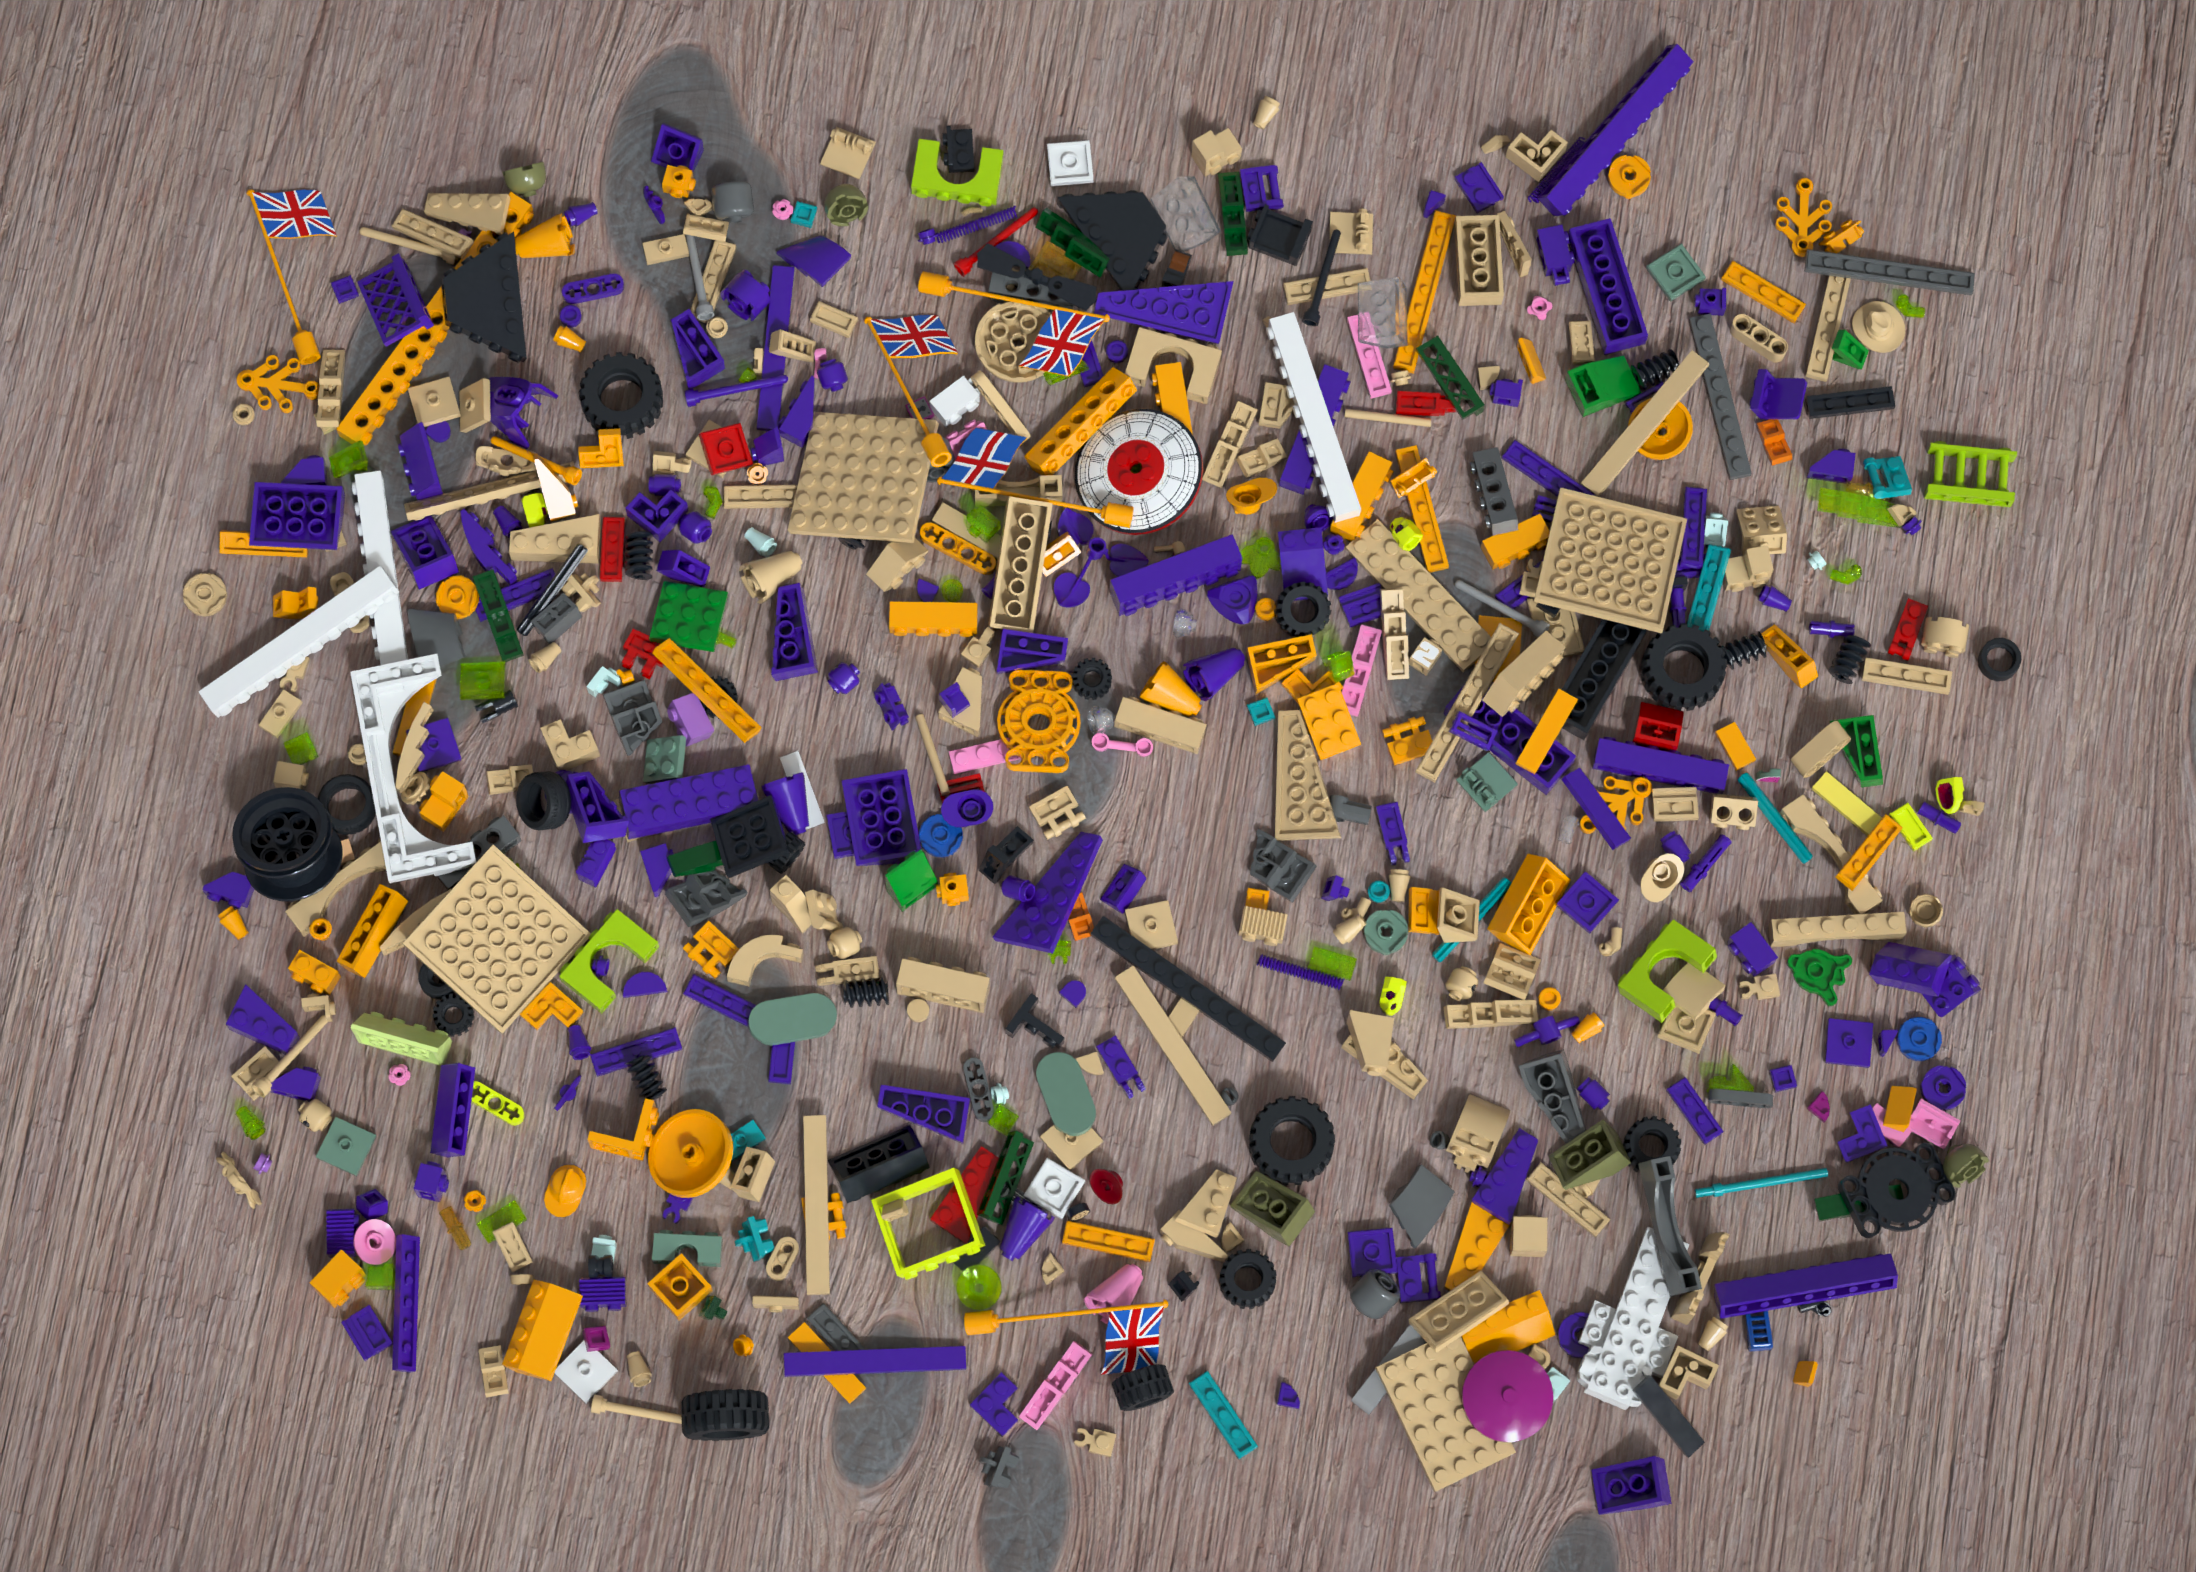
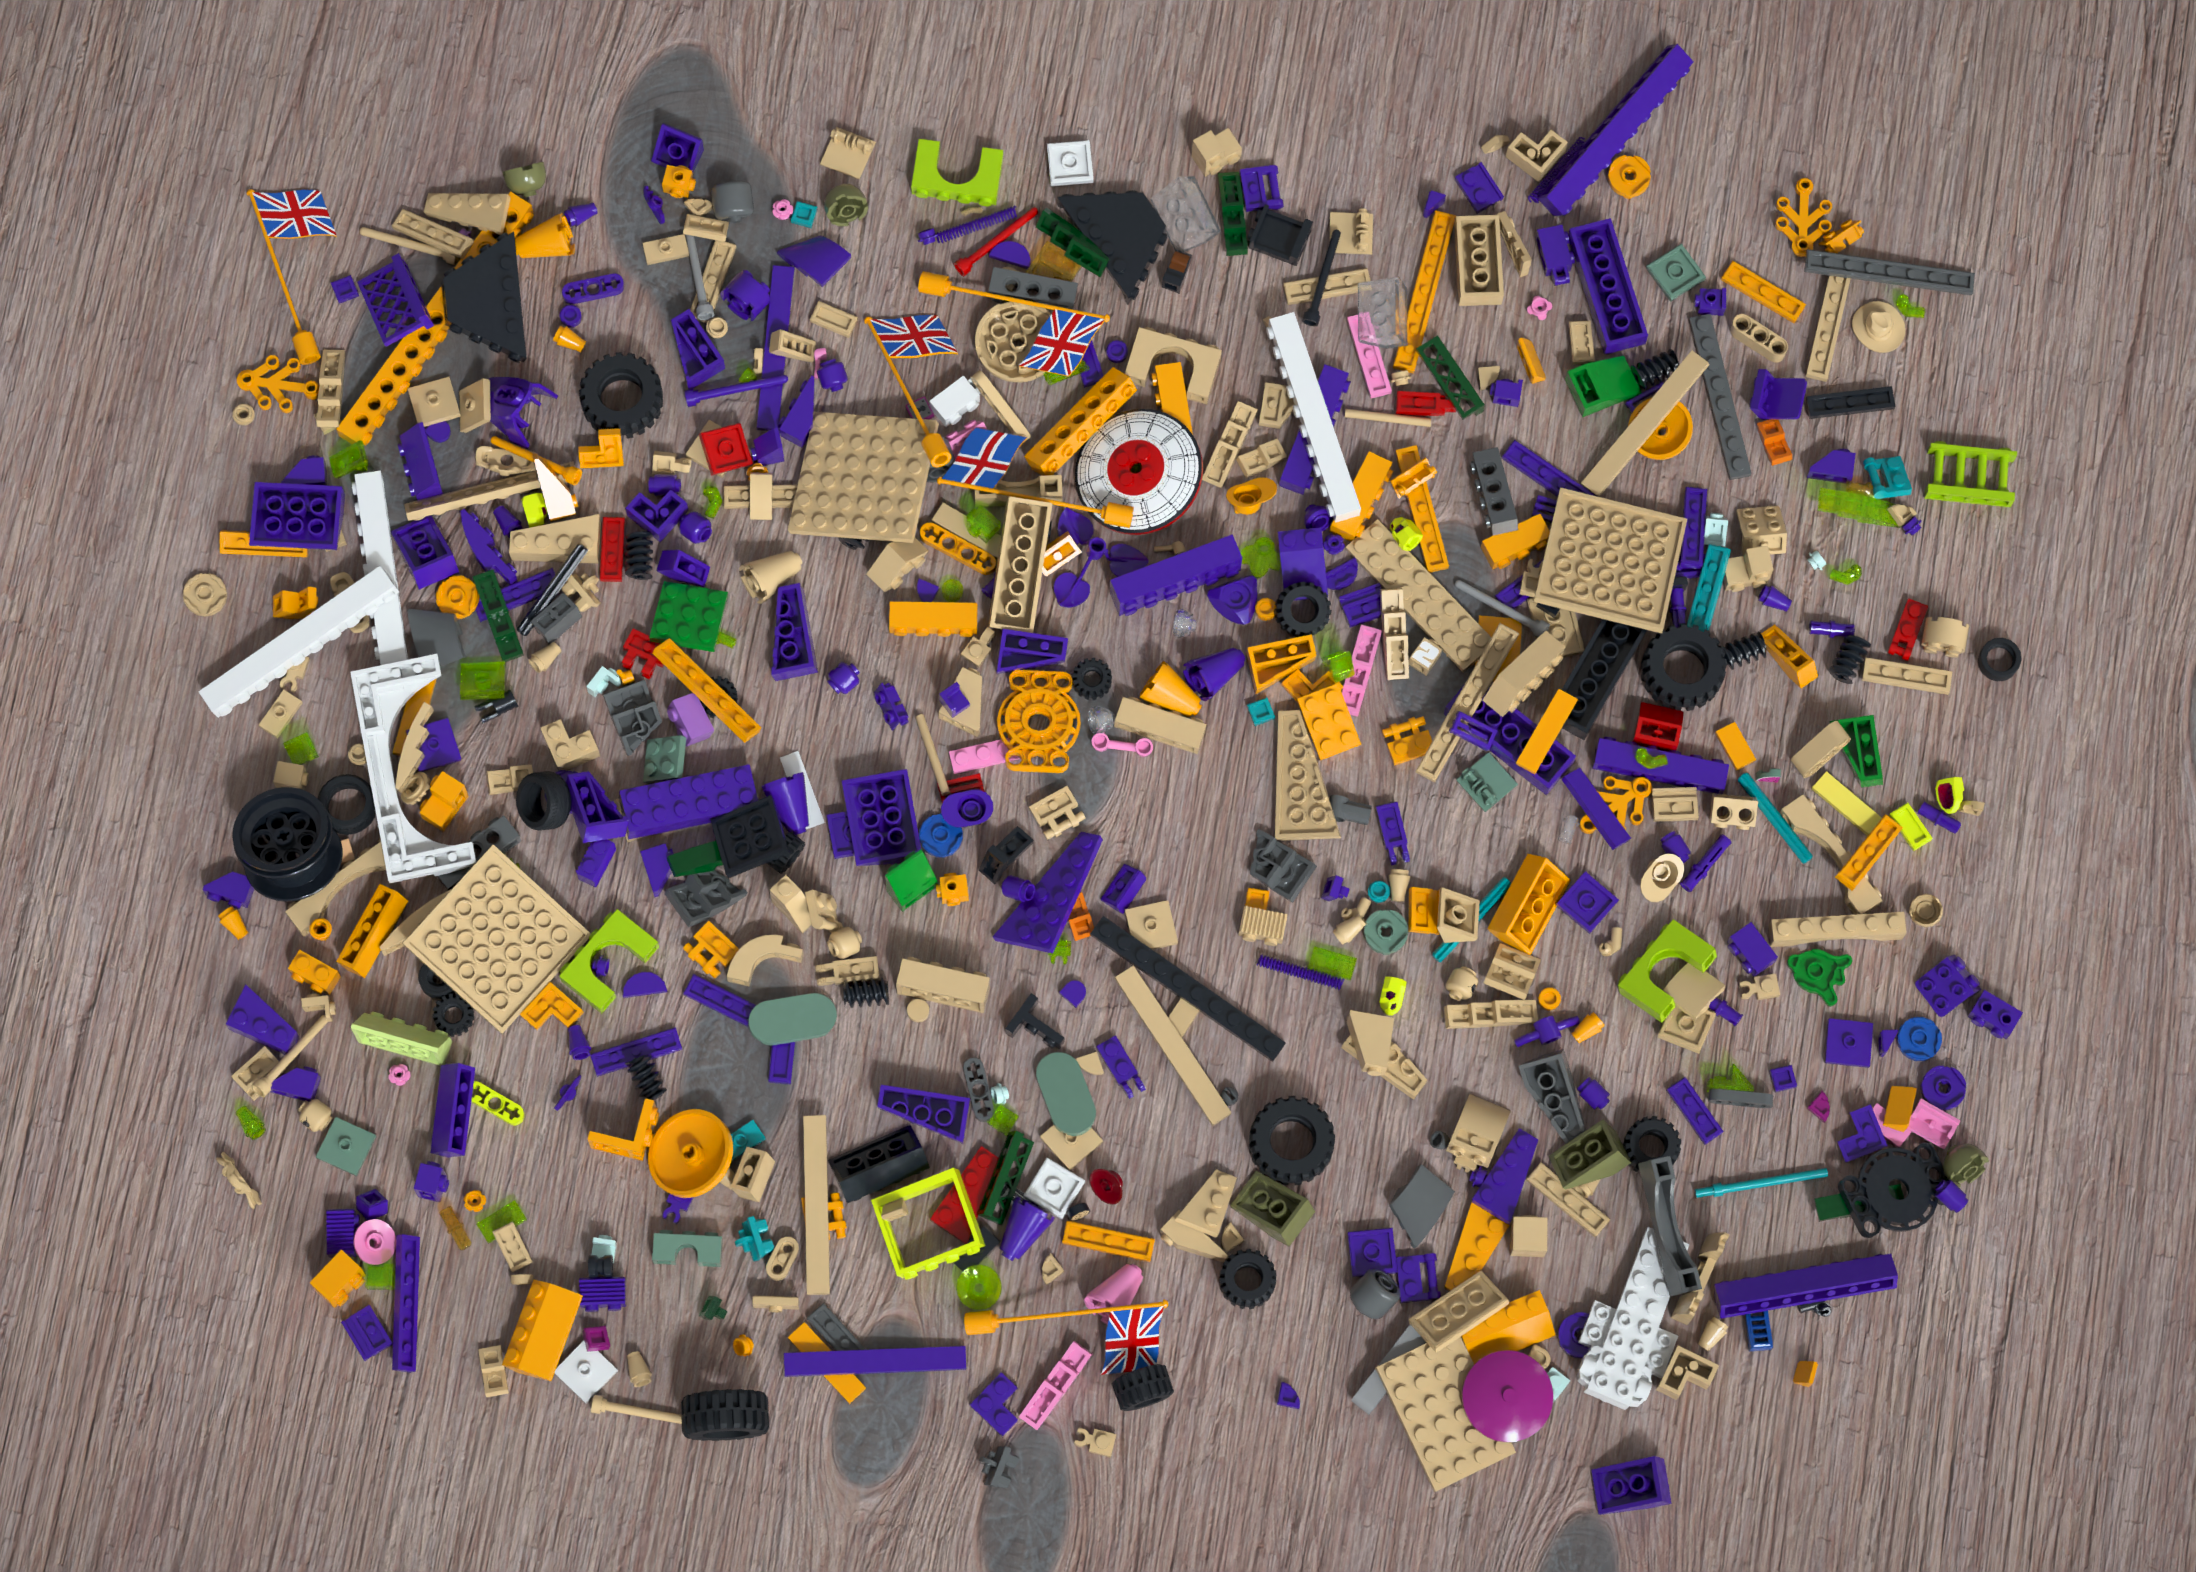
medium lavender plate [253,1153,272,1174] -> none
light orange piece [544,1165,586,1217] -> none
light orange brick [647,1253,713,1321] -> none
light aqua cone [744,527,777,557] -> none
black bracket [942,126,974,173] -> none
black piece [977,243,1097,311] -> none
dark purple wing [1093,281,1234,344] -> none
black tile [1168,1270,1199,1302] -> none
teal tile [1189,1371,1258,1460] -> none
tan cone [1253,96,1280,130] -> none
black tile [1632,1375,1705,1458] -> none
green slope [1832,330,1869,370] -> none
dark purple slope [1869,942,1952,997] -> none
none -> tan slope [750,473,772,520]
none -> clear neon green arm [1635,748,1668,769]
none -> dark purple brick [1935,1180,1969,1213]
none -> dark purple brick [1968,990,2023,1039]

